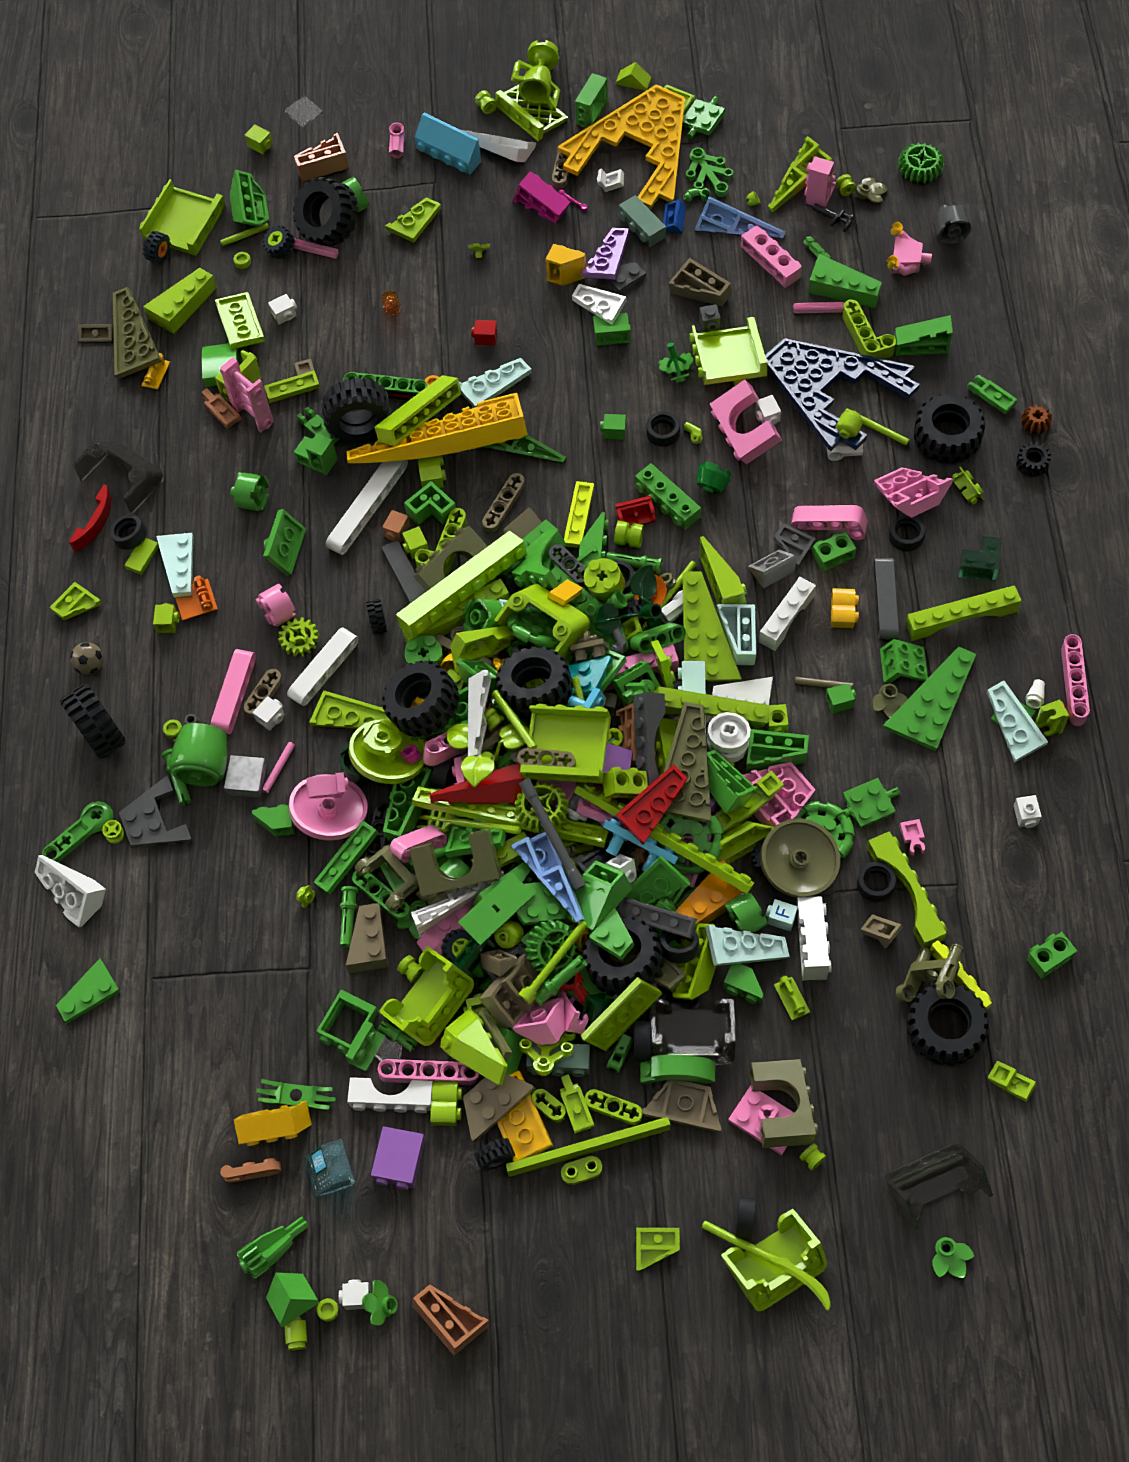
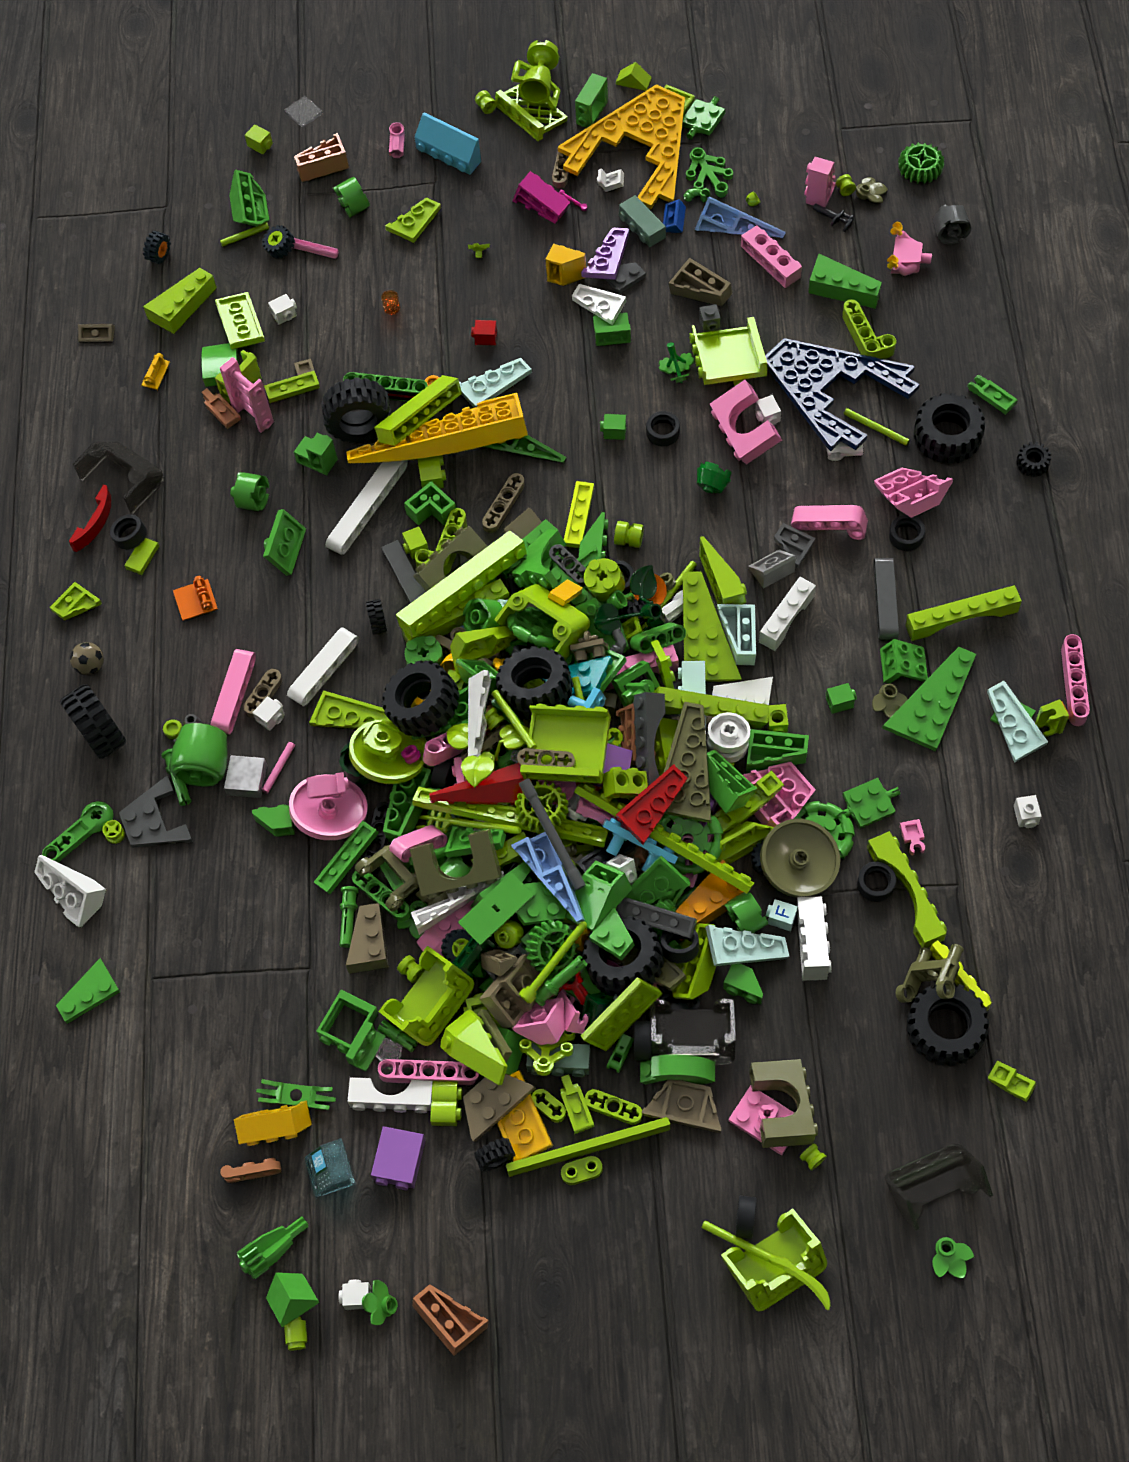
olive wing [113,287,162,379] -> none
lime panel [139,179,226,256] -> none
lime brick [153,603,180,633] -> none
light aqua wing [156,533,194,597] -> none
lime tile [233,252,251,269] -> none
bright pink brick [256,584,297,627] -> none
lime gear [278,617,319,657] -> none
black tyre [293,177,359,246] -> none
bright green hinge [296,407,339,444] -> none
lime plate [296,885,316,908] -> none
lime tile [317,1298,339,1322] -> none
nougat brick [382,510,410,543] -> none
white wedge [462,130,536,162] -> none
bright green pin [606,552,663,575] -> none
red hinge [615,496,656,525] -> none
bright green brick [635,463,701,530] -> none
lime wing [636,1228,680,1271] -> none
lime arm [683,422,703,444] -> none
lime wedge [768,136,832,213] -> none
lime hinge [774,976,810,1020] -> none
bright pink axle [793,302,844,314] -> none
dark tan bar [795,677,853,689] -> none
bright green axle [803,236,830,258] -> none
bright green brick [812,532,856,572] -> none
yellow brick [831,588,859,629] -> none
lime head [836,410,863,439] -> none
dark tan slope [861,914,903,949] -> none
bright green wedge [894,315,953,356] -> none
lime hinge [952,467,984,504] -> none
clear green brick [958,536,1002,581] -> none
dark orange gear [1021,404,1052,435] -> none
white cone [1025,680,1045,709] -> none
bright green brick [1027,932,1077,979] -> none

